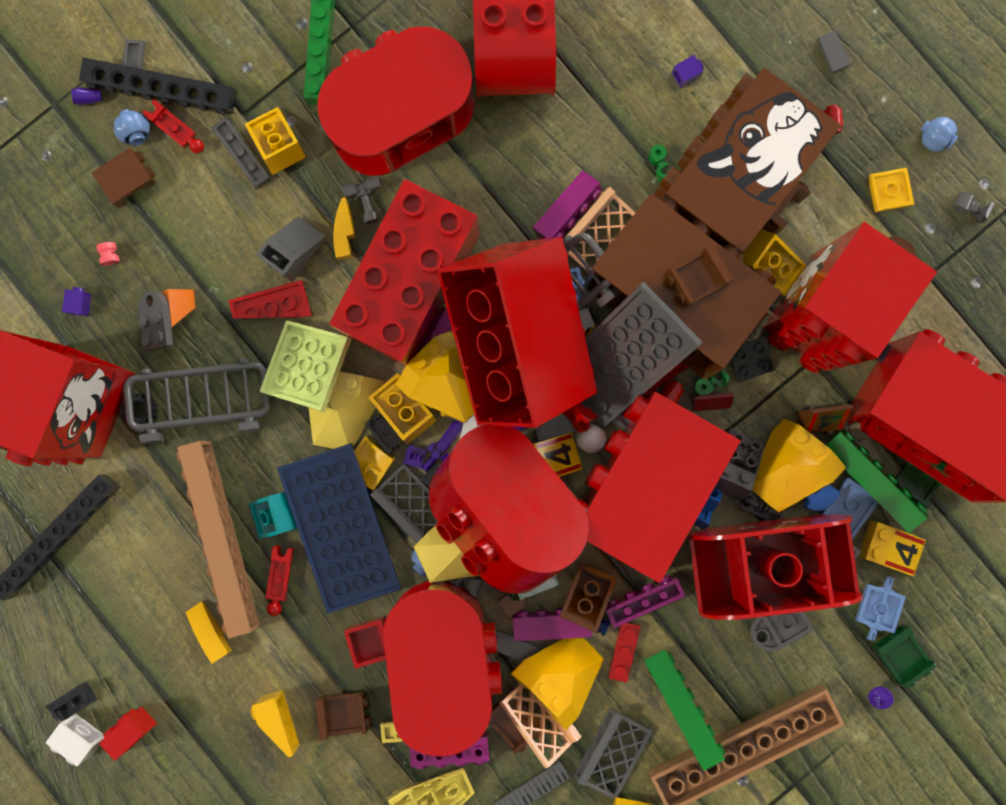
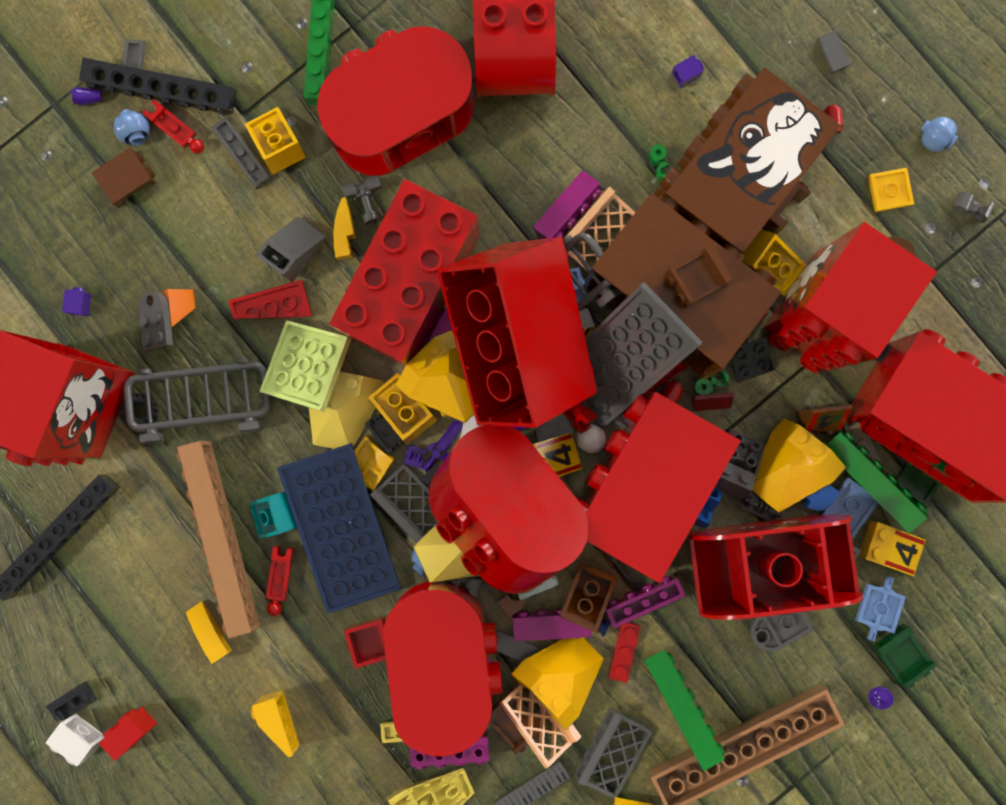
coral wheel [96,242,120,266] -> none
reddish brown panel [315,691,371,740] -> none

